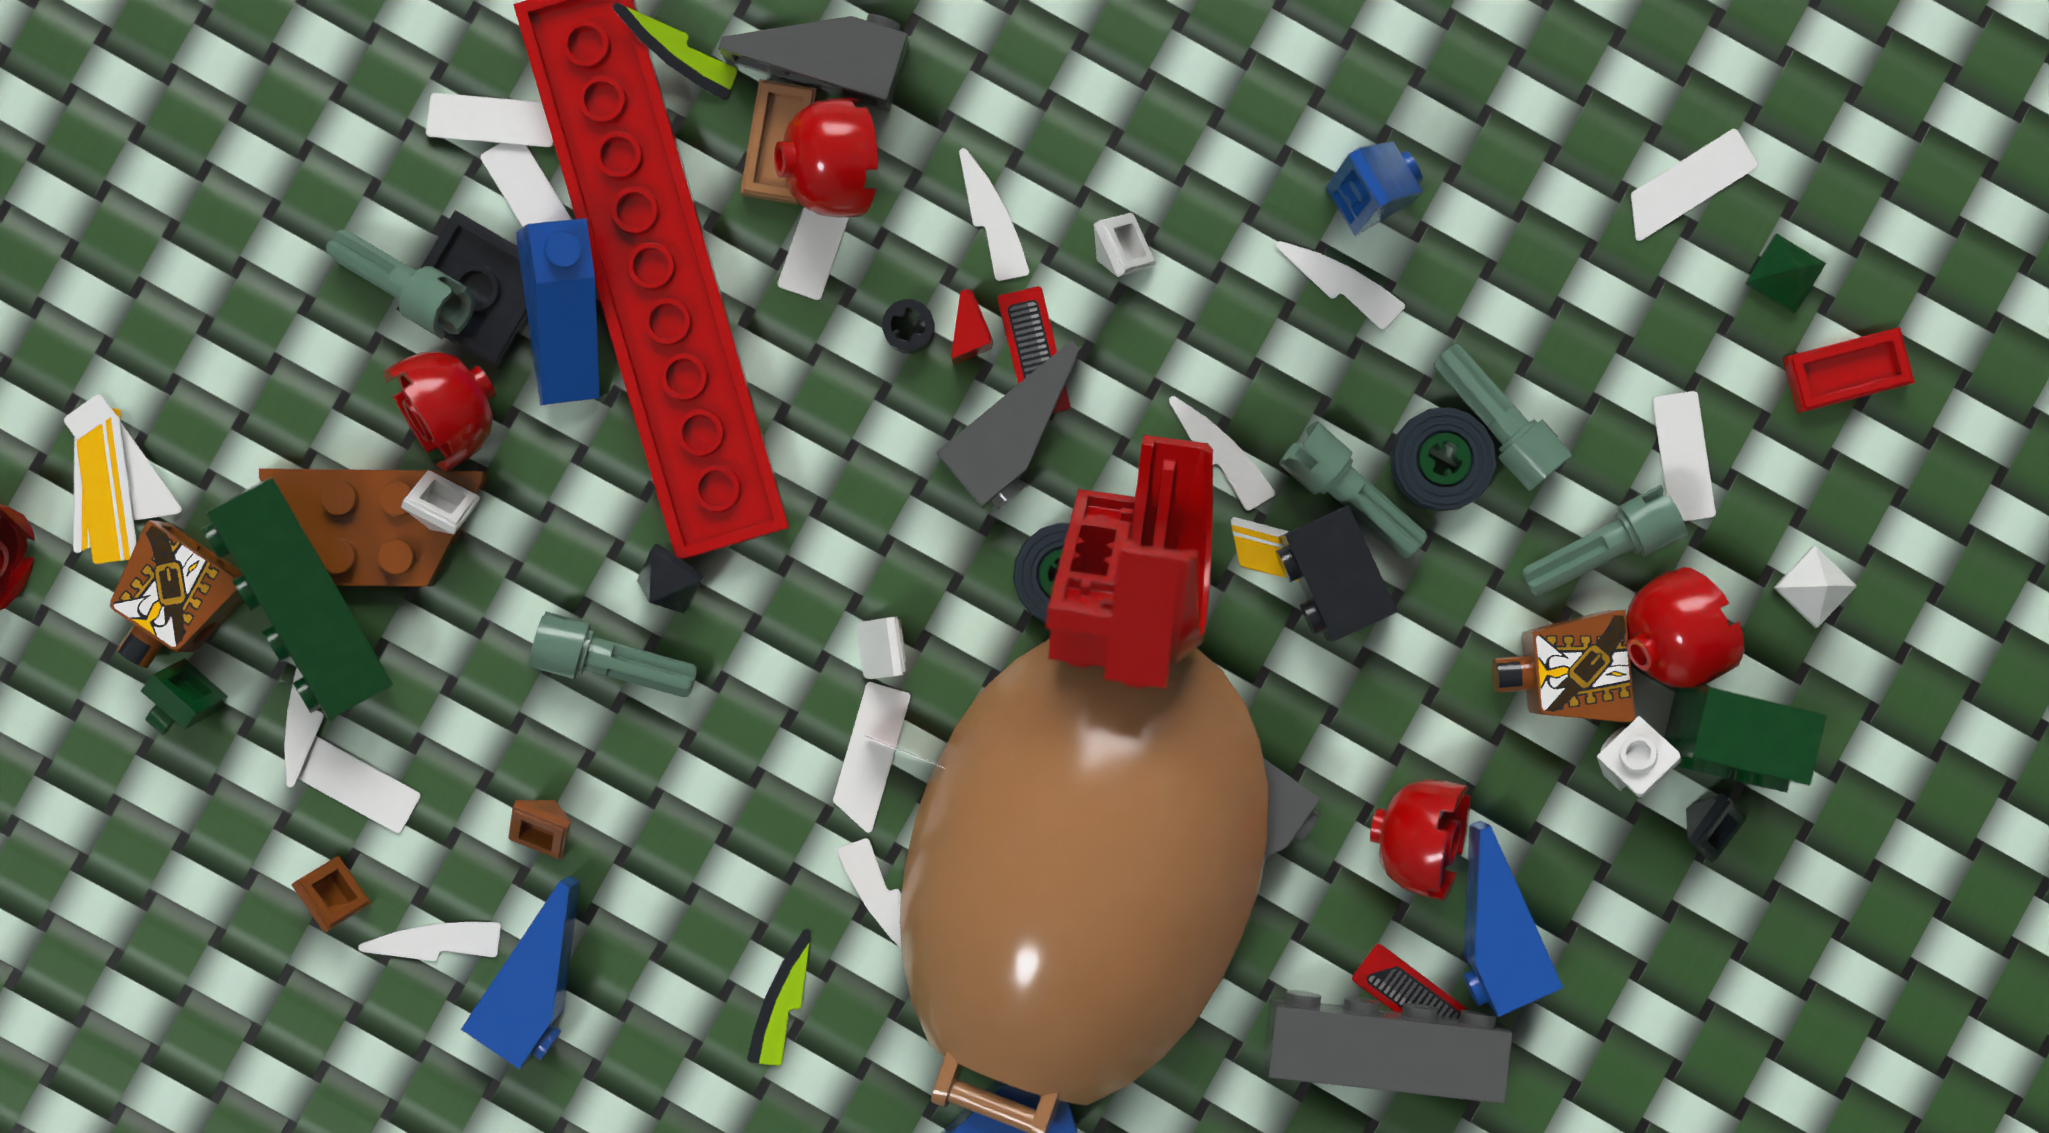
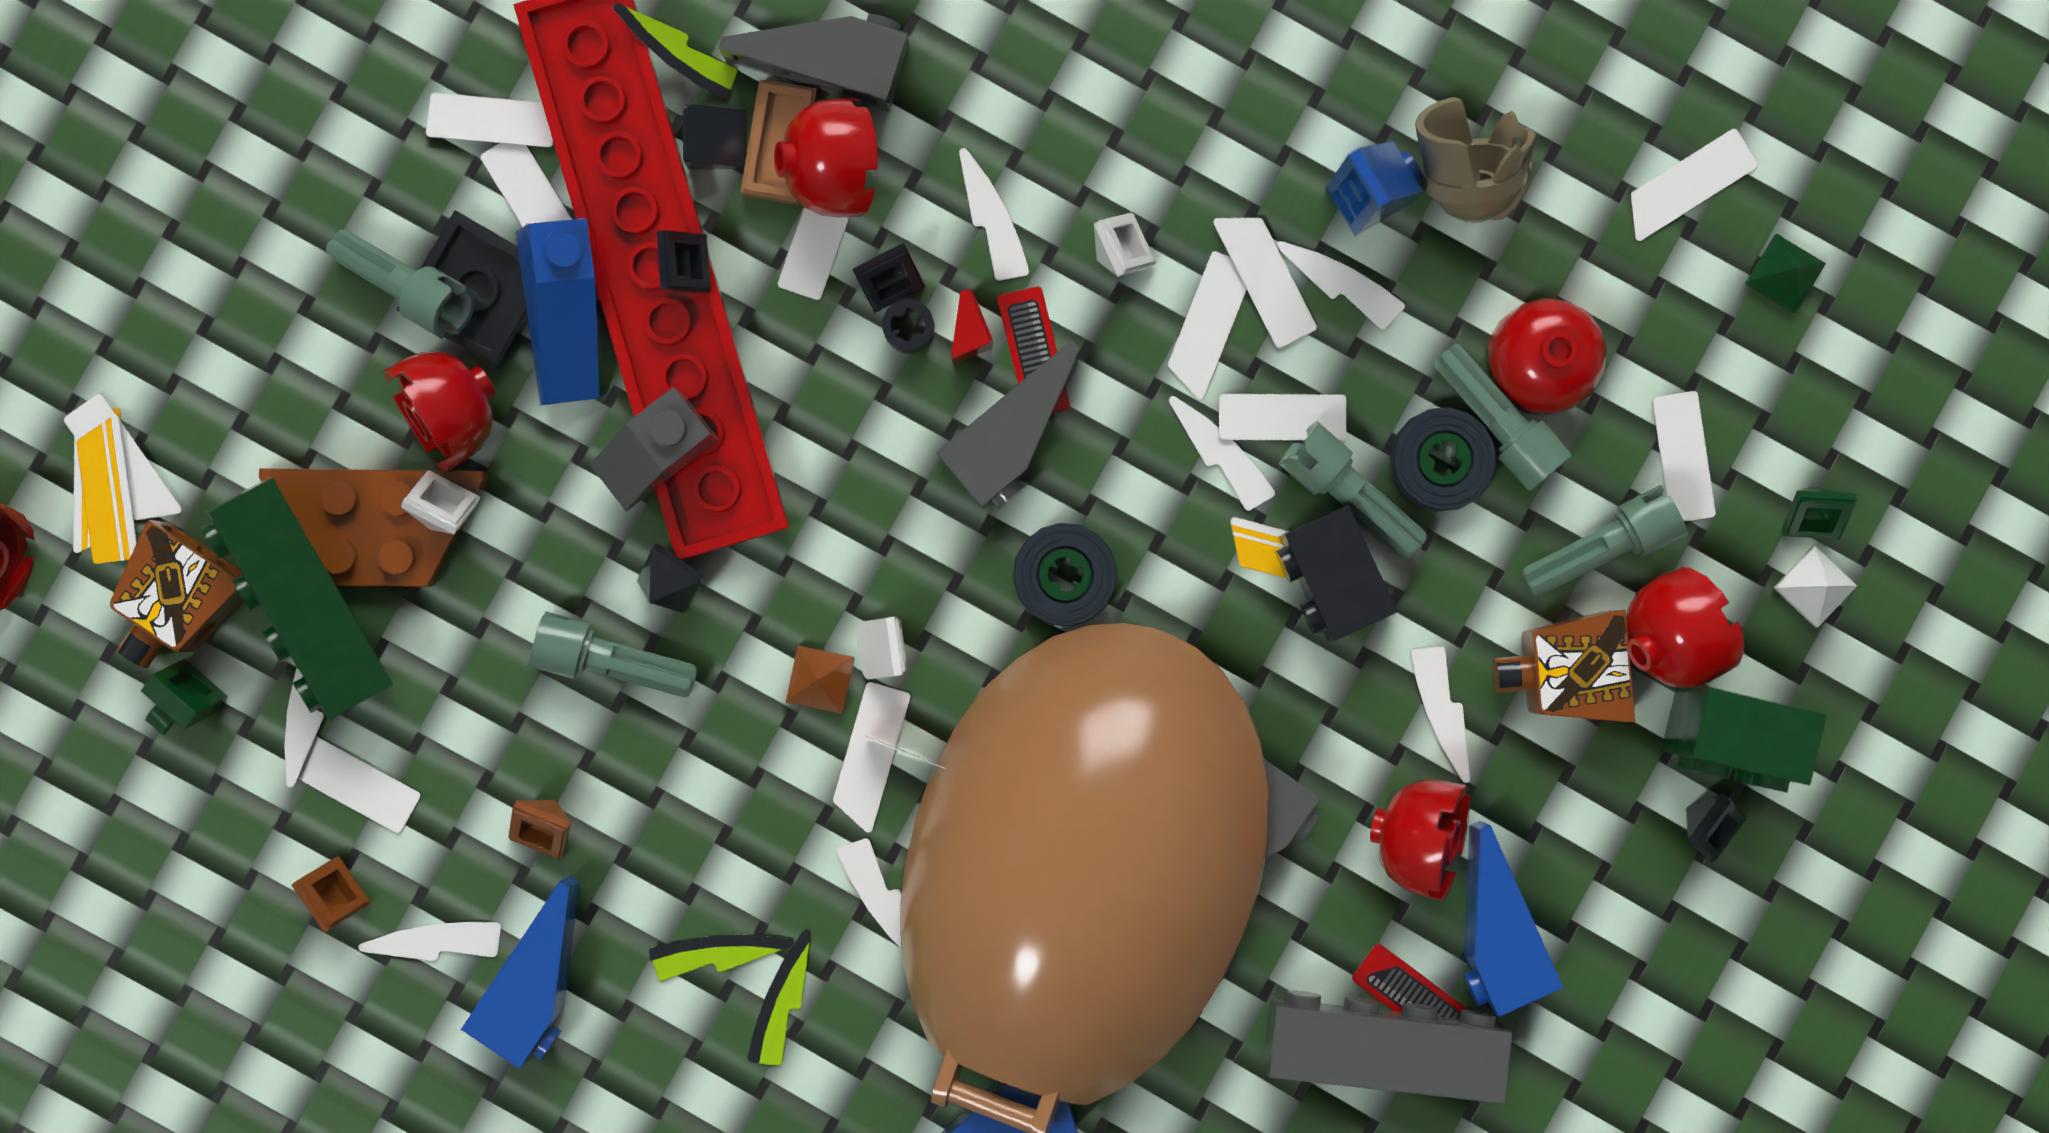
red piece [1046,435,1213,688] -> none
white bracket [1596,716,1681,797] -> none
red tile [1782,327,1915,413] -> none
none -> dark grey slope [590,387,719,511]
none -> sticker [649,934,793,981]
none -> black slope [657,230,711,294]
none -> black slope [683,104,746,169]
none -> dark orange slope [786,645,855,714]
none -> black slope [852,243,925,313]
none -> white sticker [1168,251,1247,400]
none -> white sticker [1213,218,1317,348]
none -> white sticker [1219,394,1346,441]
none -> white sticker [1410,646,1470,783]
none -> dark tan helmet [1415,97,1536,223]
none -> red cylinder [1487,298,1607,415]
none -> dark green slope [1781,487,1857,539]

